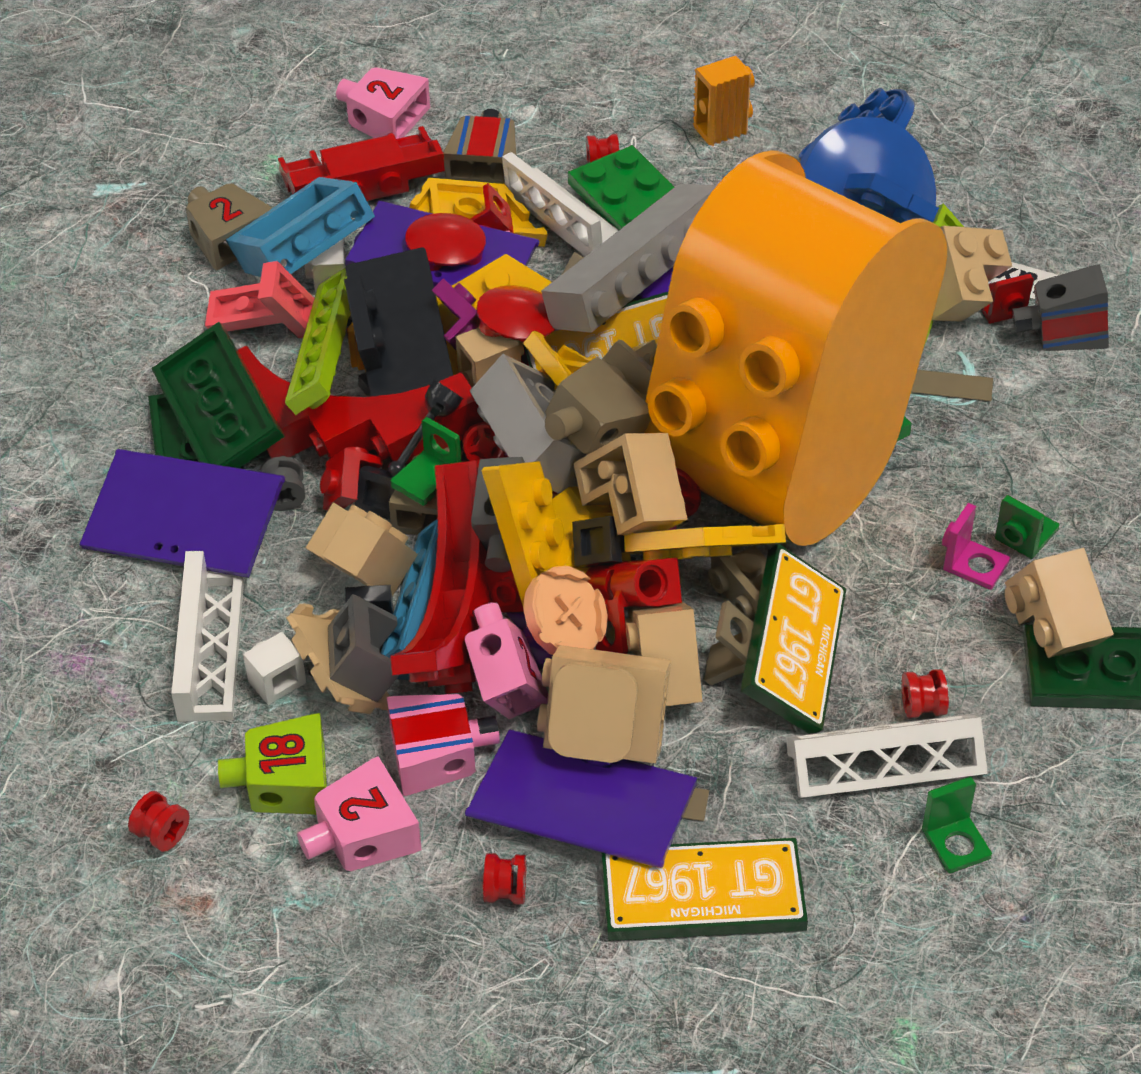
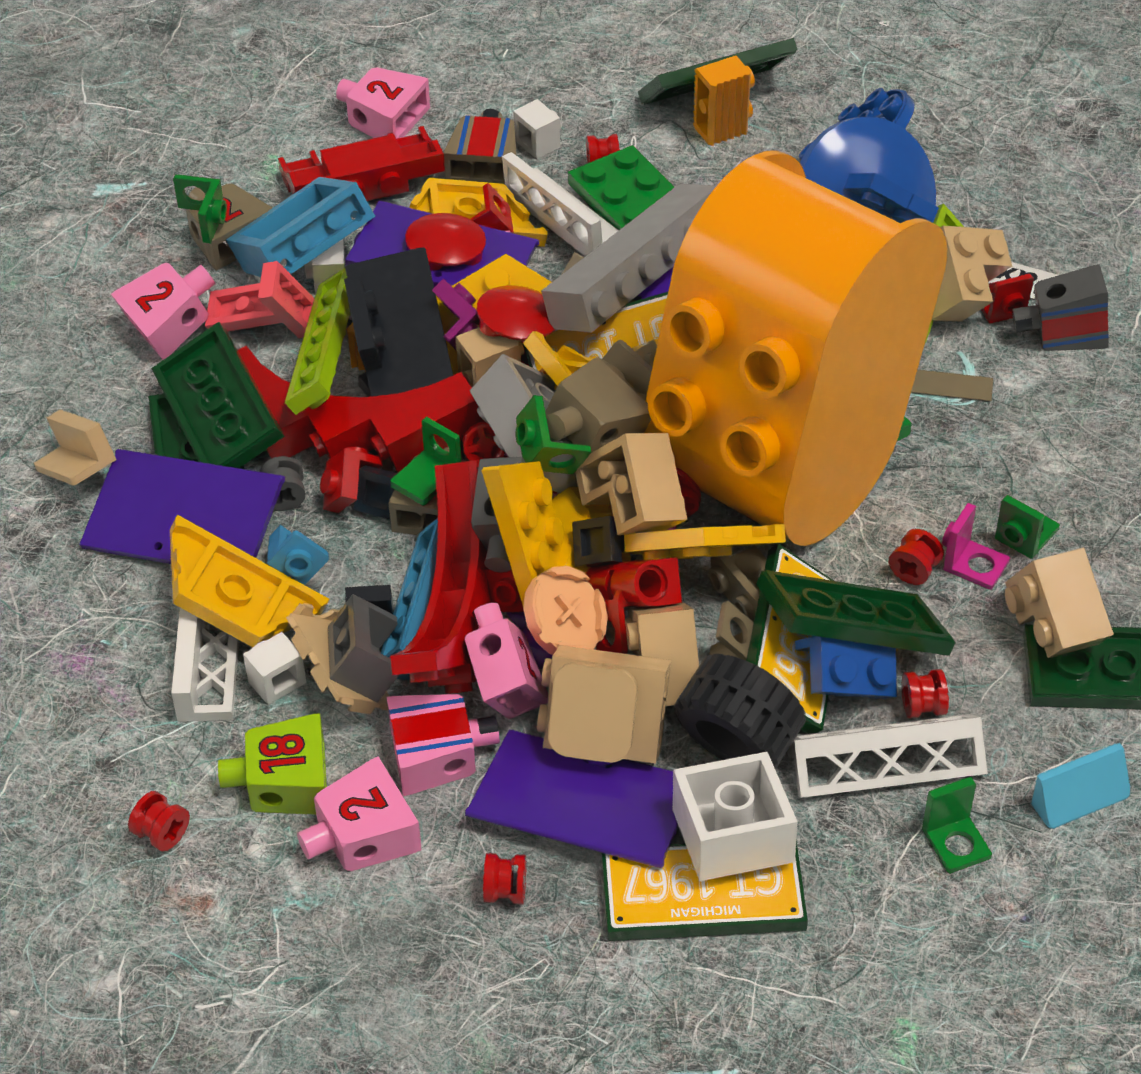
tan brick [306,503,418,596] -> none
black hinge [388,379,463,477] -> none
none -> tan panel [34,409,117,486]
none -> bright pink torso [111,263,216,360]
none -> yellow wing [170,515,330,647]
none -> green bracket [173,174,227,244]
none -> dark azure bracket [267,525,329,585]
none -> white plate [513,99,562,159]
none -> green bracket [515,395,592,474]
none -> dark green tile [638,38,798,105]
none -> white brick [673,752,798,881]
none -> black tyre [674,654,806,769]
none -> dark green tile [756,570,956,656]
none -> blue bracket [795,636,897,699]
none -> red wheel [888,528,944,585]
none -> medium azure slope [1031,743,1130,829]

